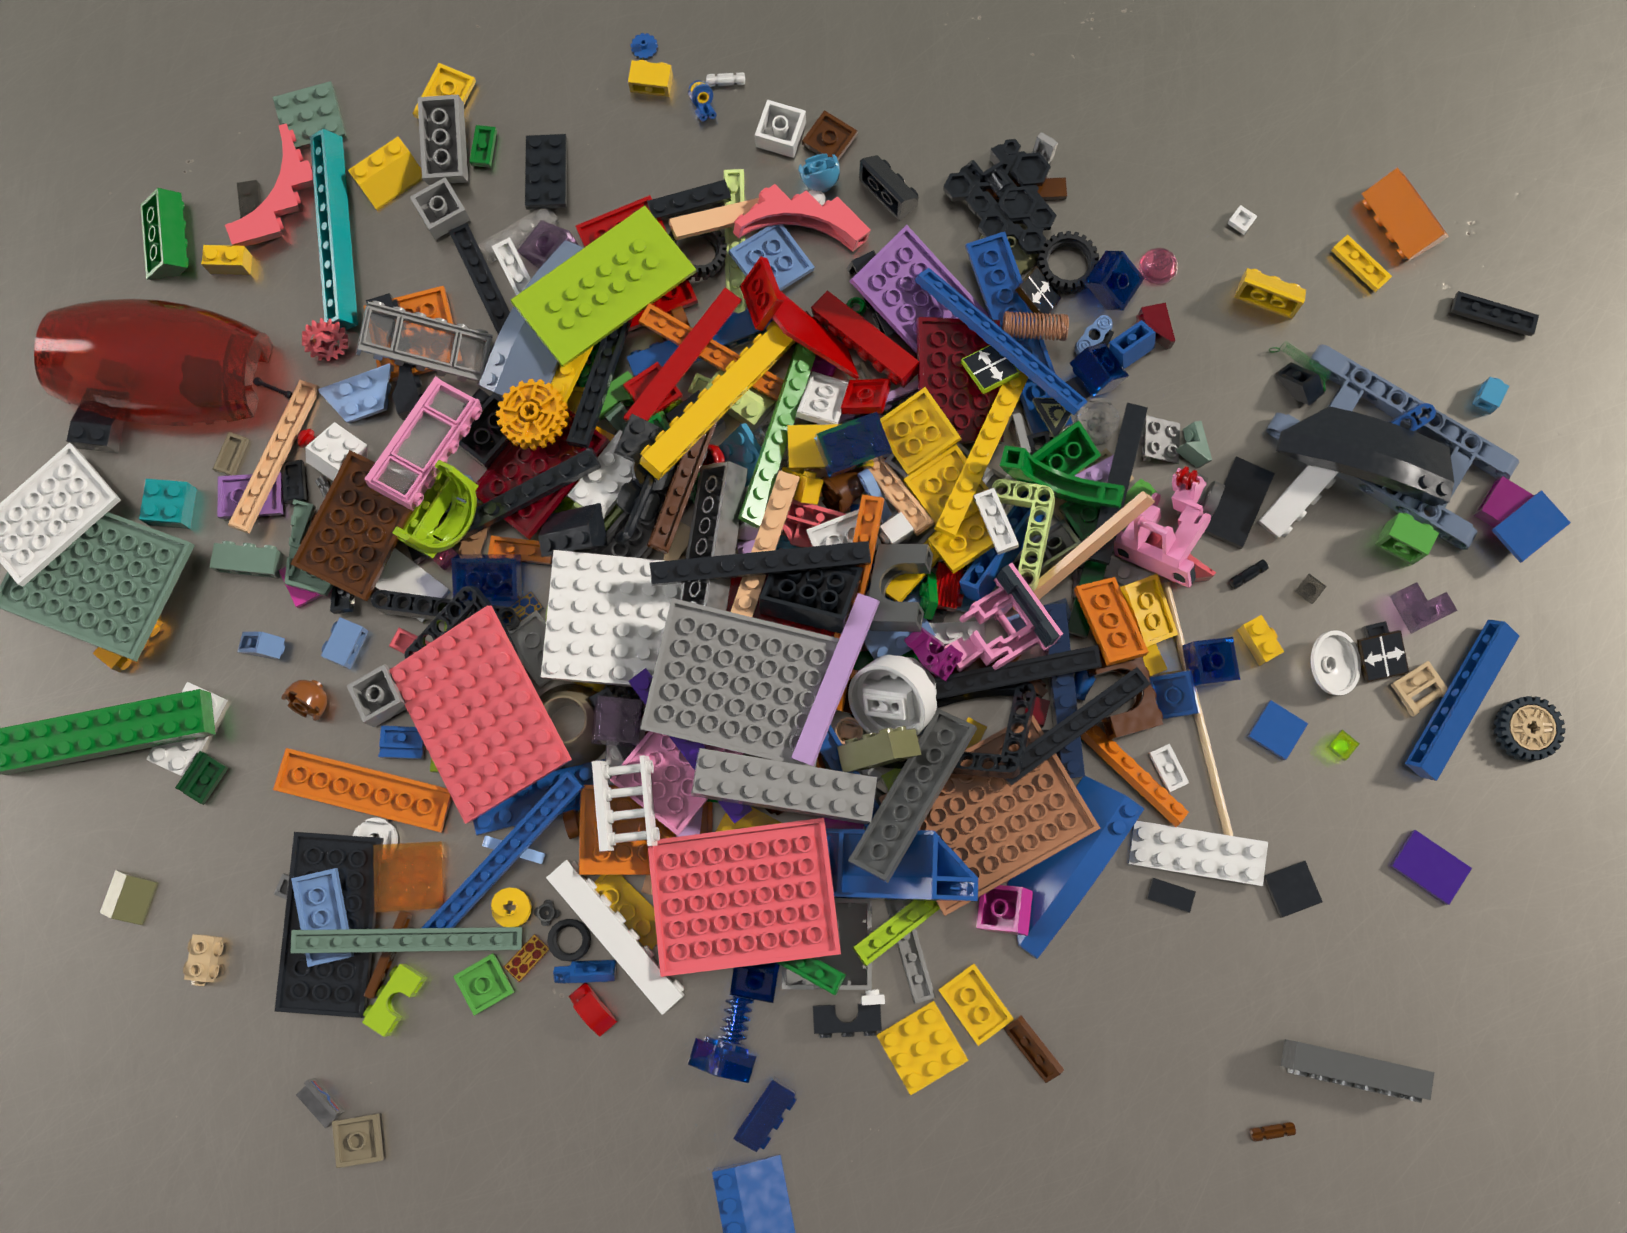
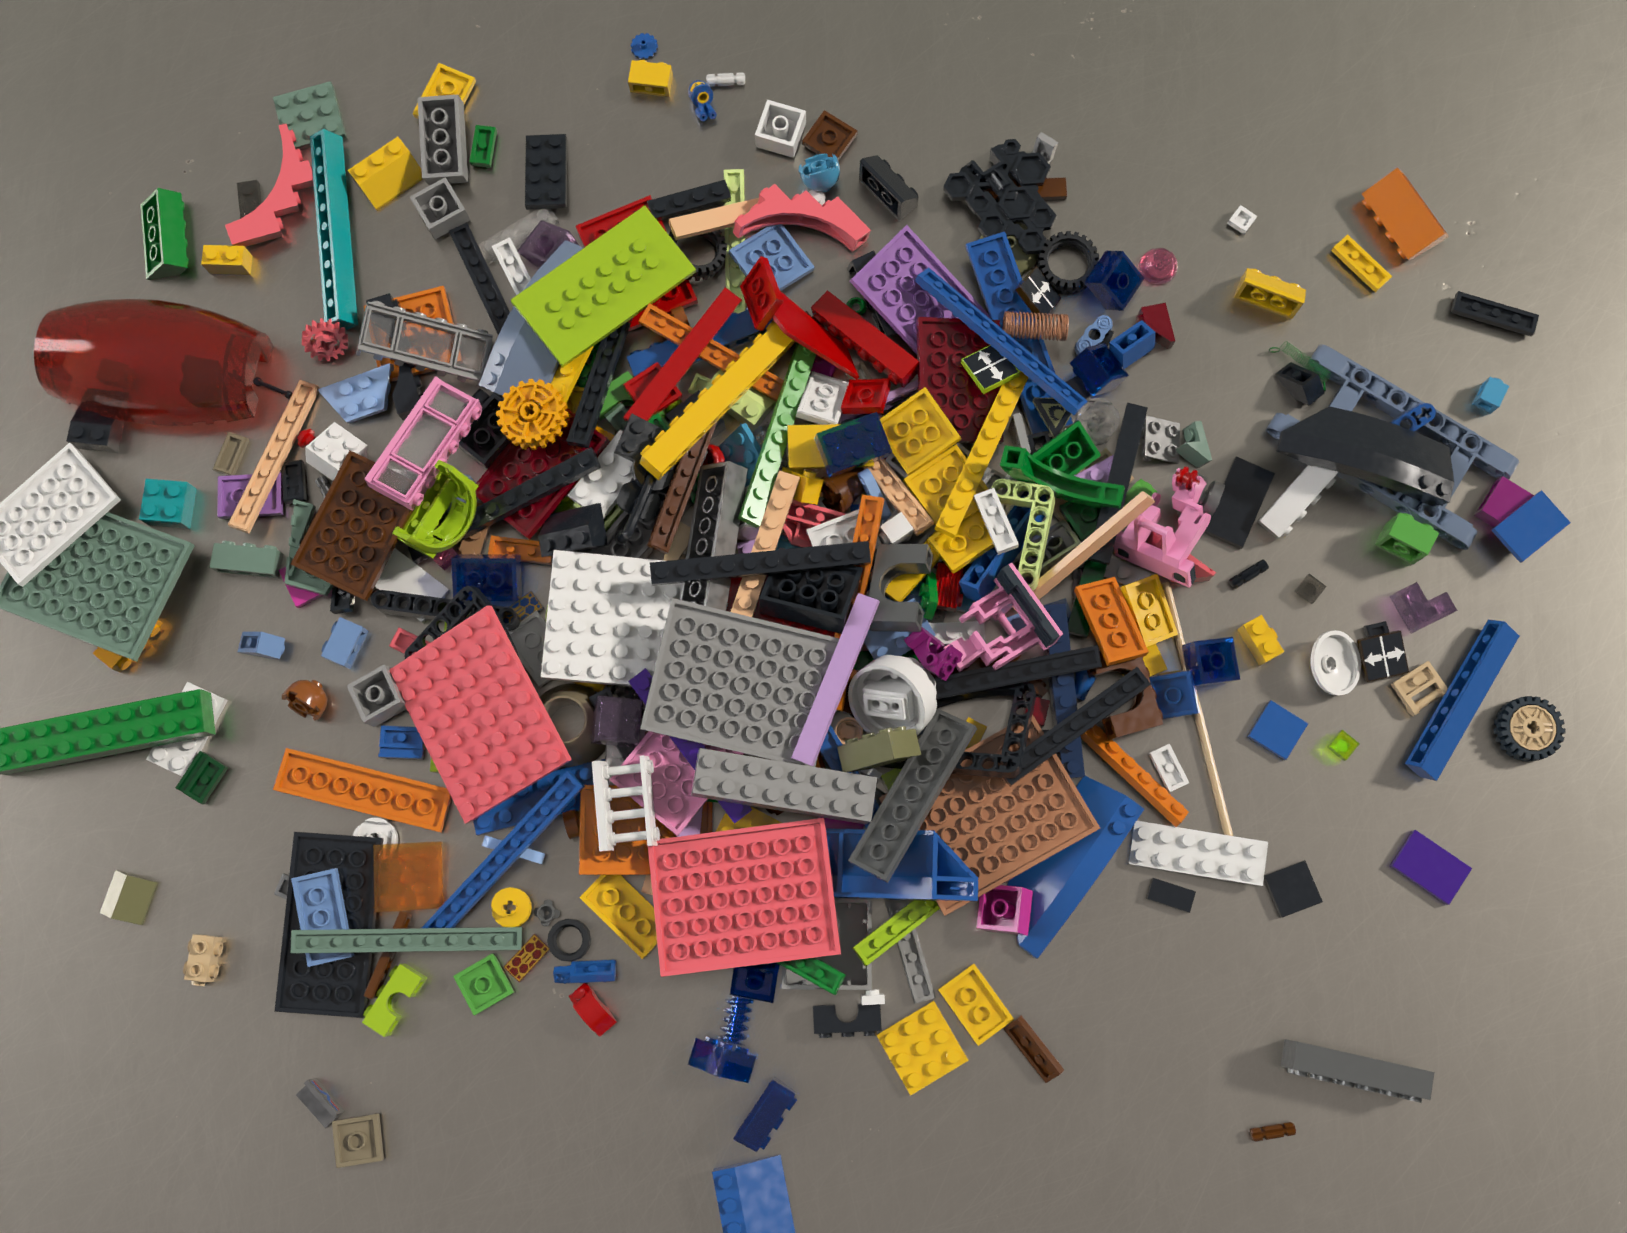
white brick [546,860,685,1015] -> none

